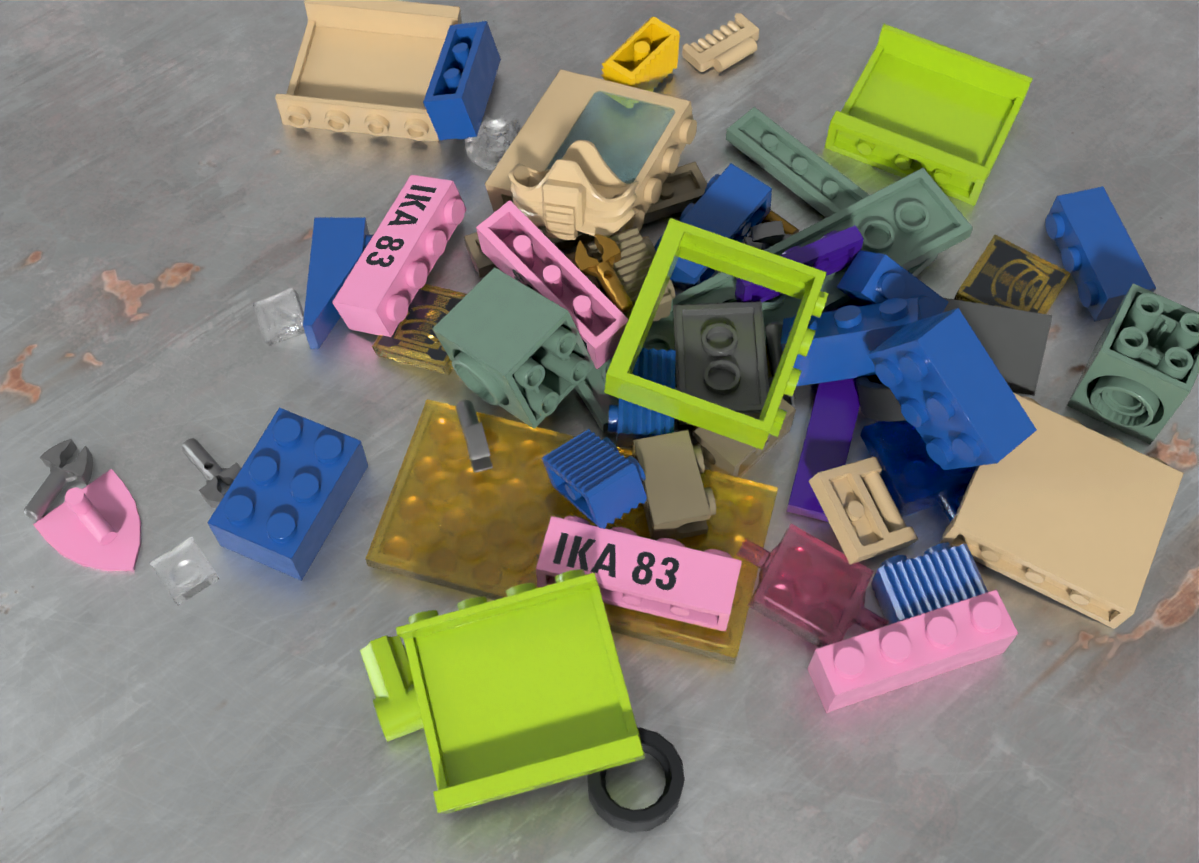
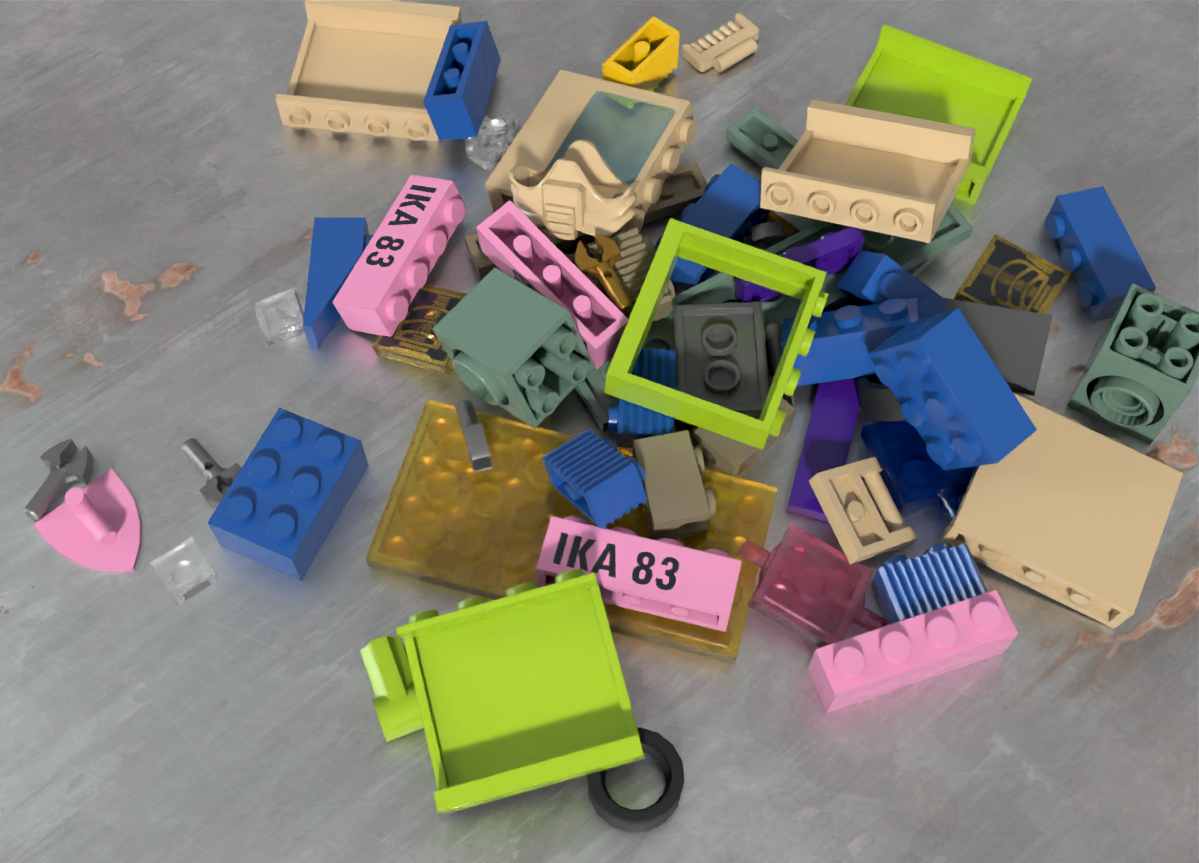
none -> tan panel [760,99,976,243]

